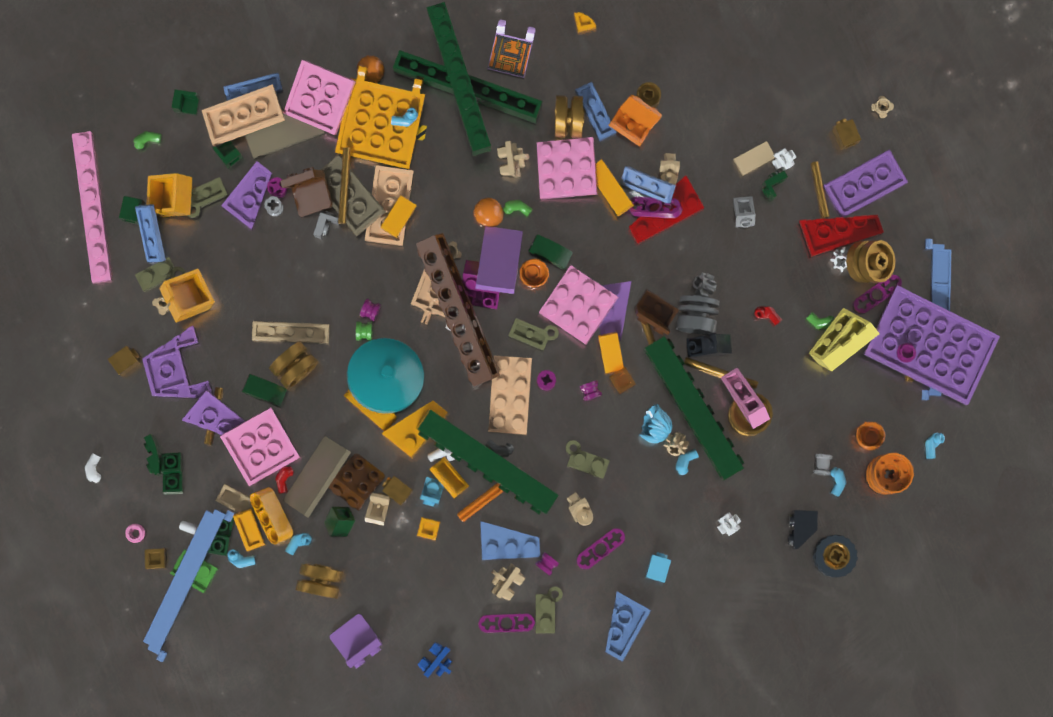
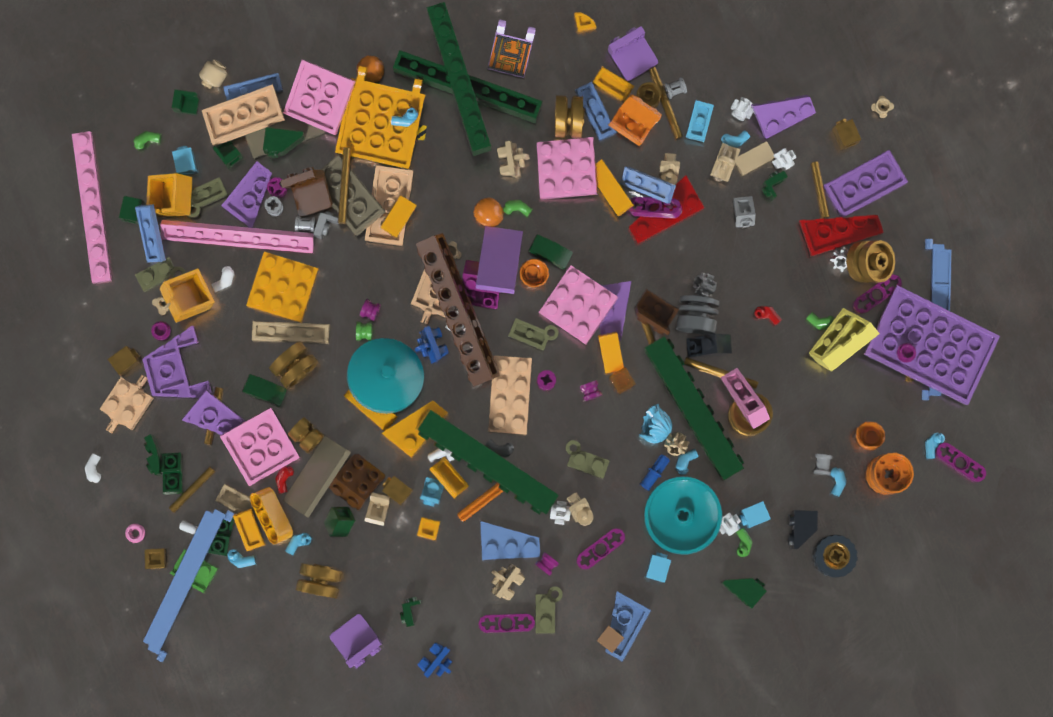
none -> light nougat plate [100,374,154,433]
none -> magenta plate [151,321,171,340]
none -> bright pink plate [160,220,314,253]
none -> pearl gold bar [169,467,215,513]
none -> medium azure brick [172,146,198,176]
none -> tan head [199,59,227,89]
none -> white arm [211,266,234,292]
none -> light orange plate [246,252,319,323]
none -> dark green slope [263,127,305,158]
none -> pearl gold wheel [288,417,324,454]
none -> light grey bush [295,216,316,233]
none -> dark green bracket [400,597,422,627]
none -> blue hips [415,326,449,364]
none -> white gear [550,501,570,525]
none -> light orange tile [592,66,634,103]
none -> medium nougat tile [597,626,624,653]
none -> medium lavender bracket [608,26,658,81]
none -> blue axle [640,454,670,491]
none -> teal dish [644,477,723,555]
none -> pearl gold bar [649,67,683,139]
none -> light grey bush [664,77,687,99]
none -> medium azure plate [686,100,714,142]
none -> tan hips [710,143,740,182]
none -> medium azure arm [721,130,750,148]
none -> dark green slope [721,578,767,609]
none -> white gear [730,97,754,121]
none -> bright green arm [736,528,753,557]
none -> medium azure brick [739,501,771,528]
none -> medium lavender wing [751,95,816,139]
none -> magenta beam [935,443,986,482]

